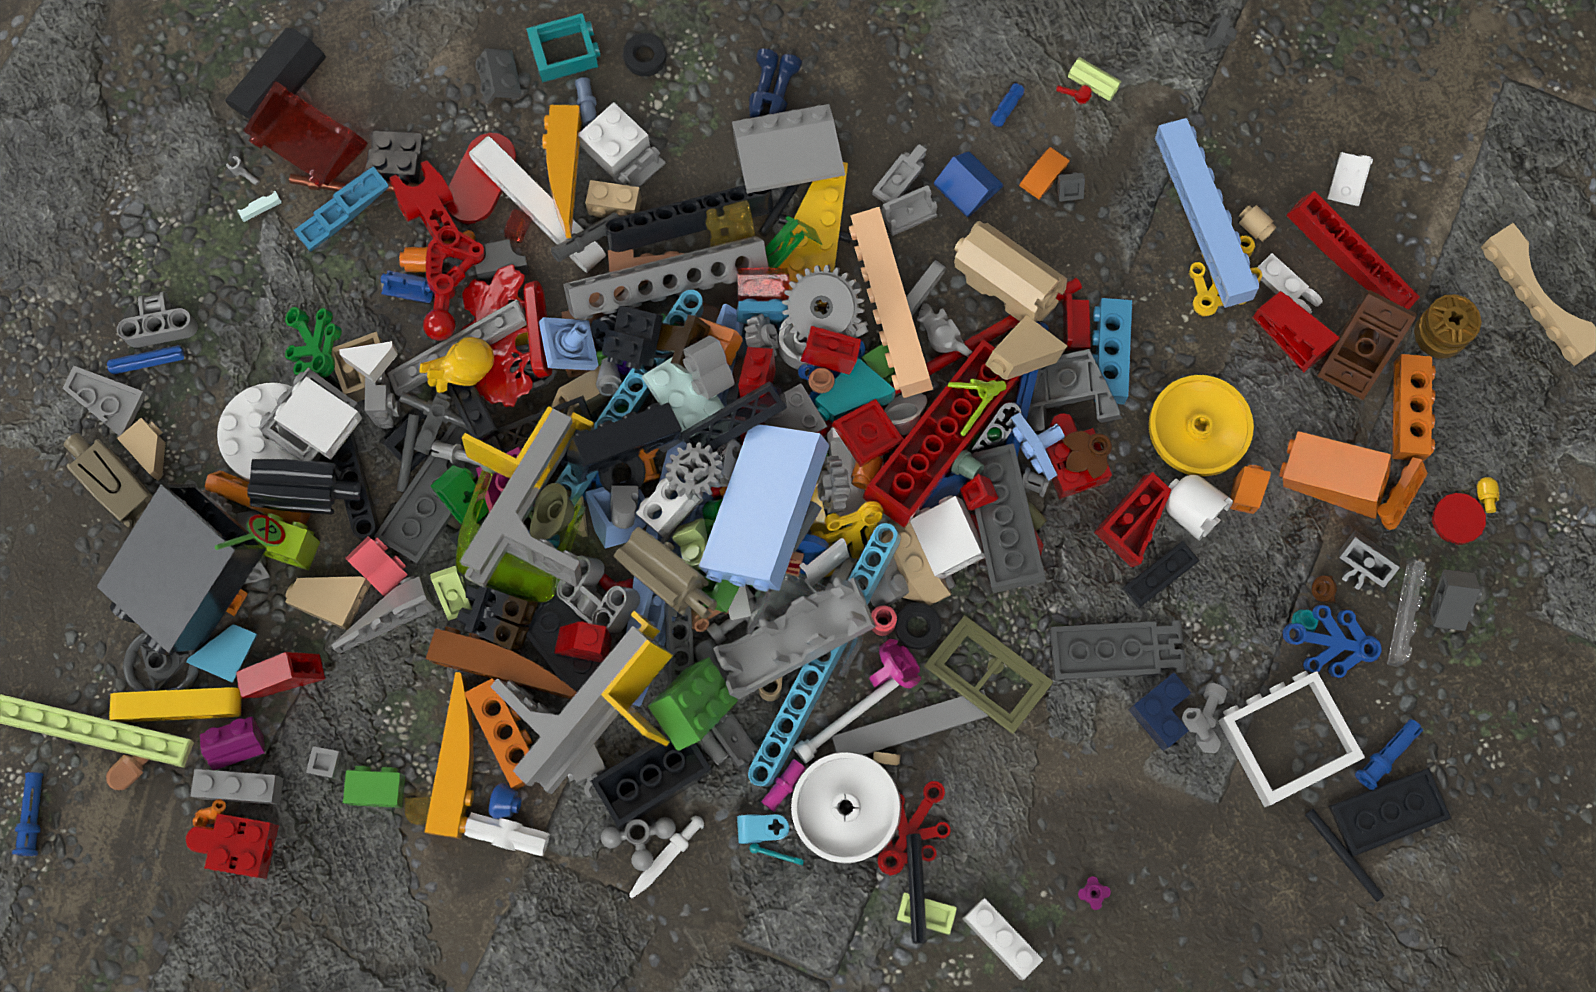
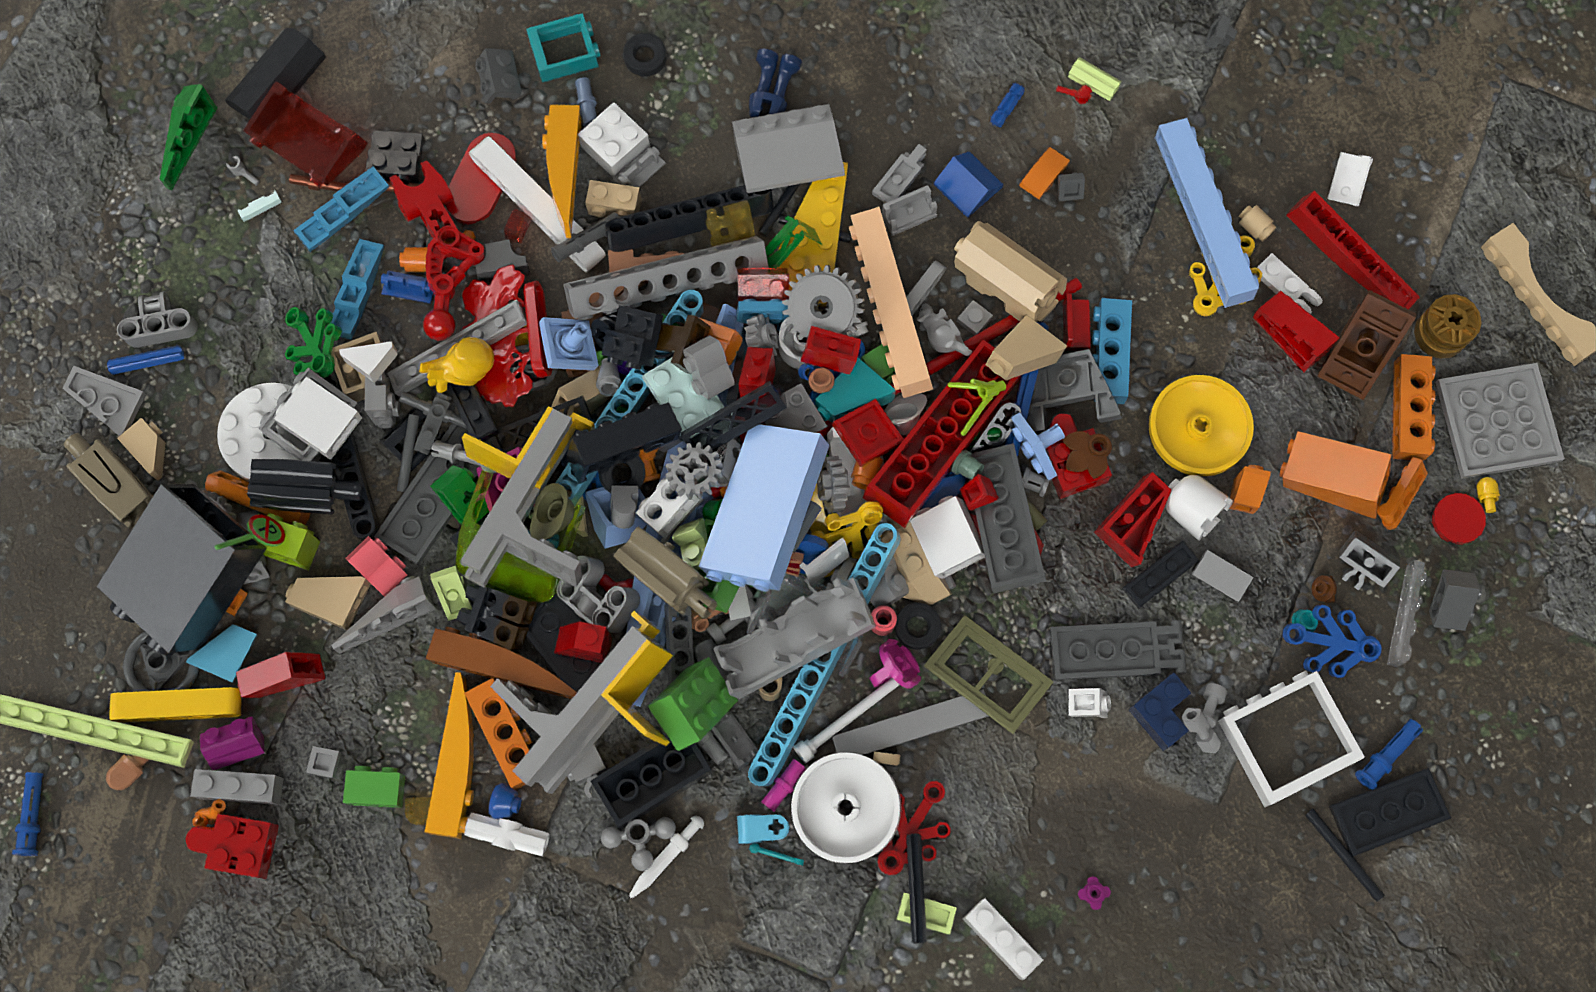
none -> green wedge [159,84,217,191]
none -> dark azure slope [331,239,384,340]
none -> light grey plate [957,300,993,335]
none -> white bracket [1069,688,1111,718]
none -> light grey hinge [1192,550,1254,602]
none -> light grey plate [1435,363,1564,479]

